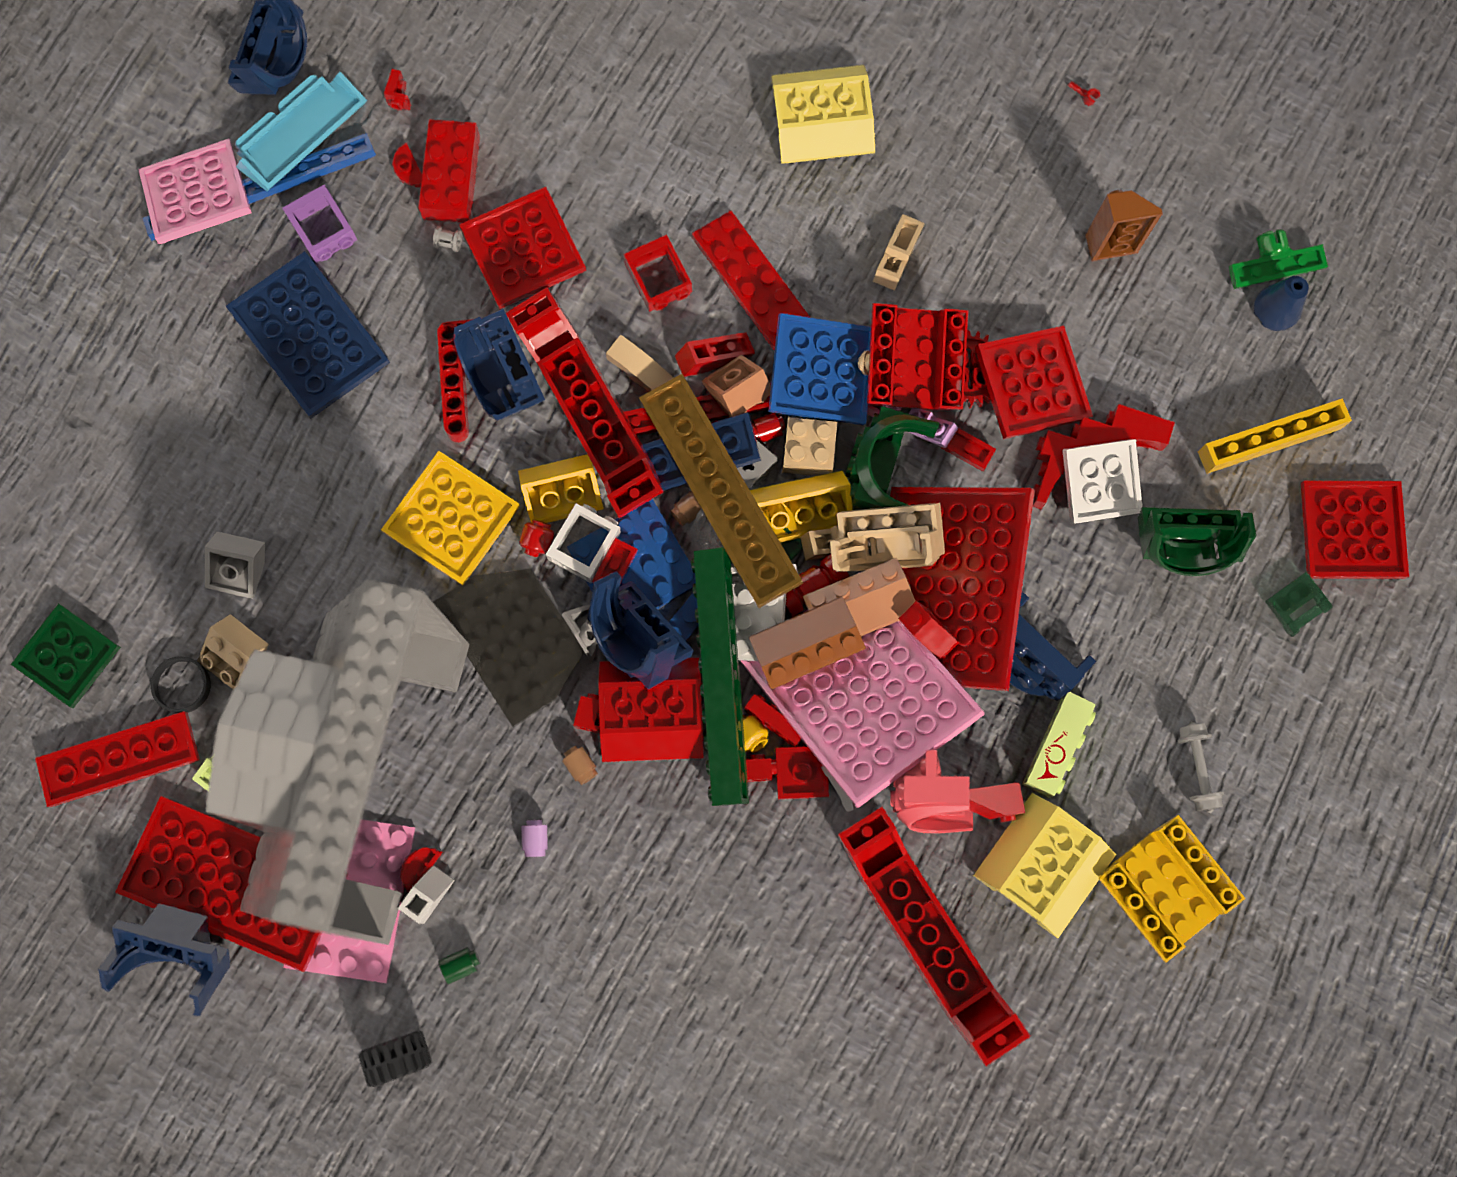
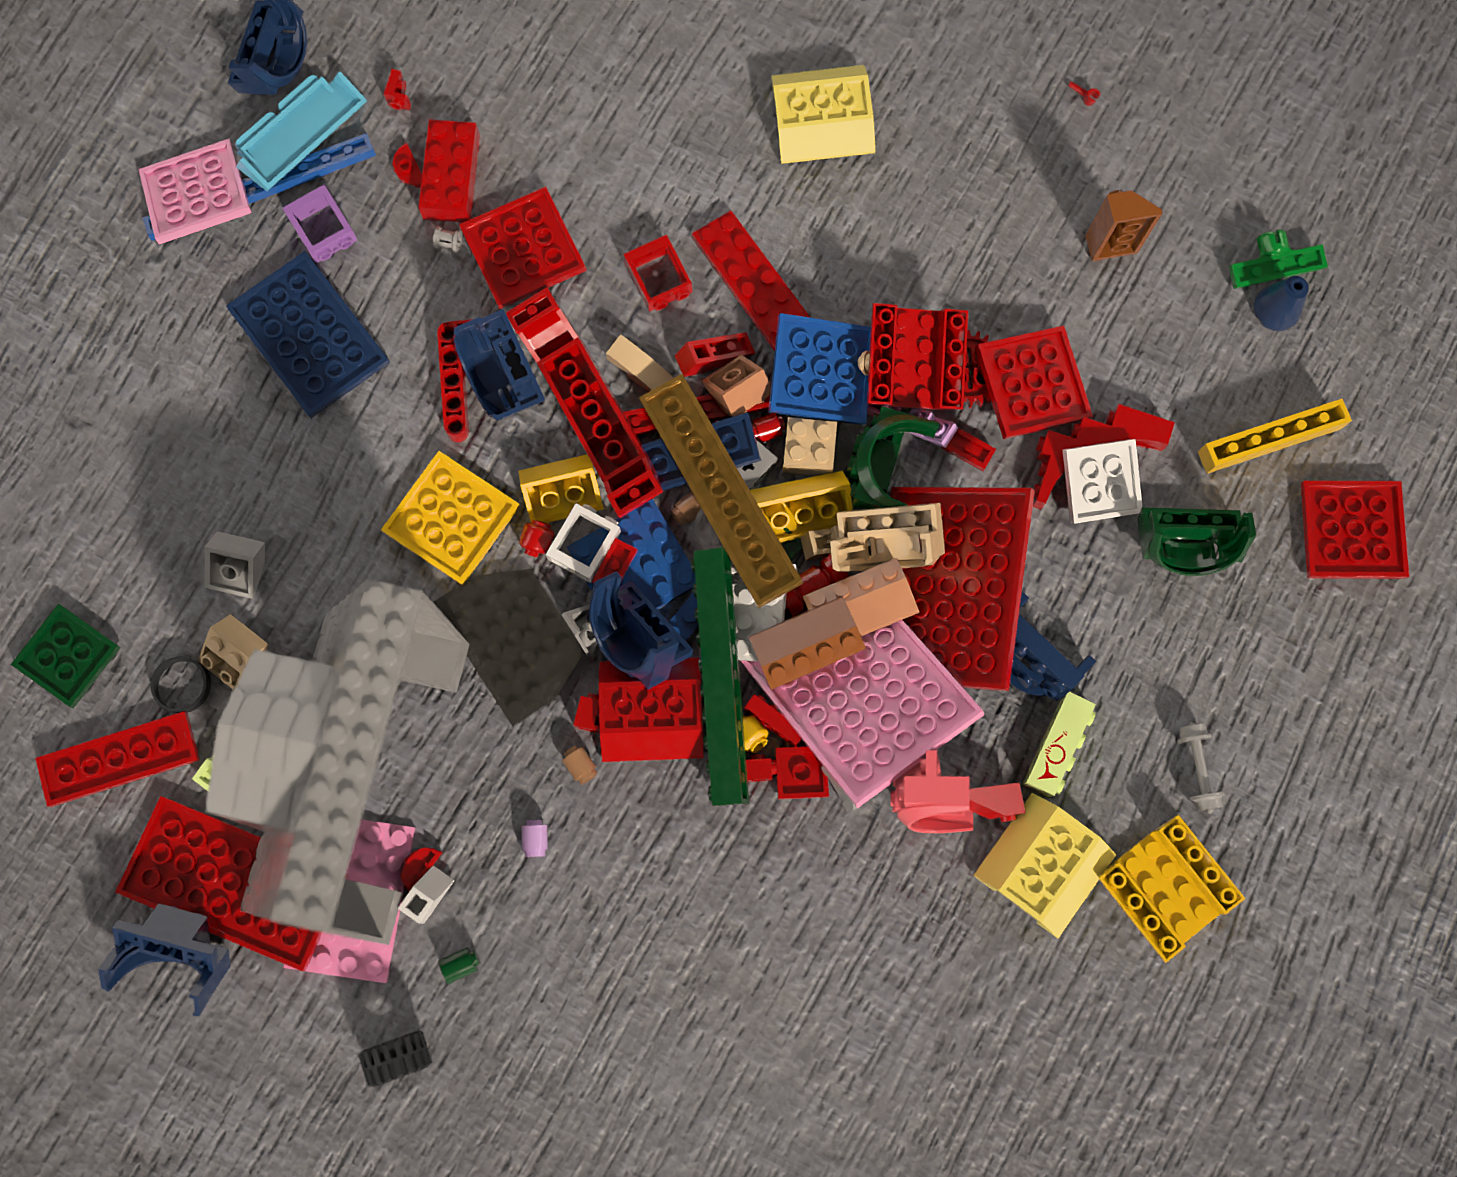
red slope [838,806,1031,1066] -> none
tan slope [873,214,924,291] -> none
red slope [898,601,959,660] -> none
clear green plate [1265,572,1332,637] -> none

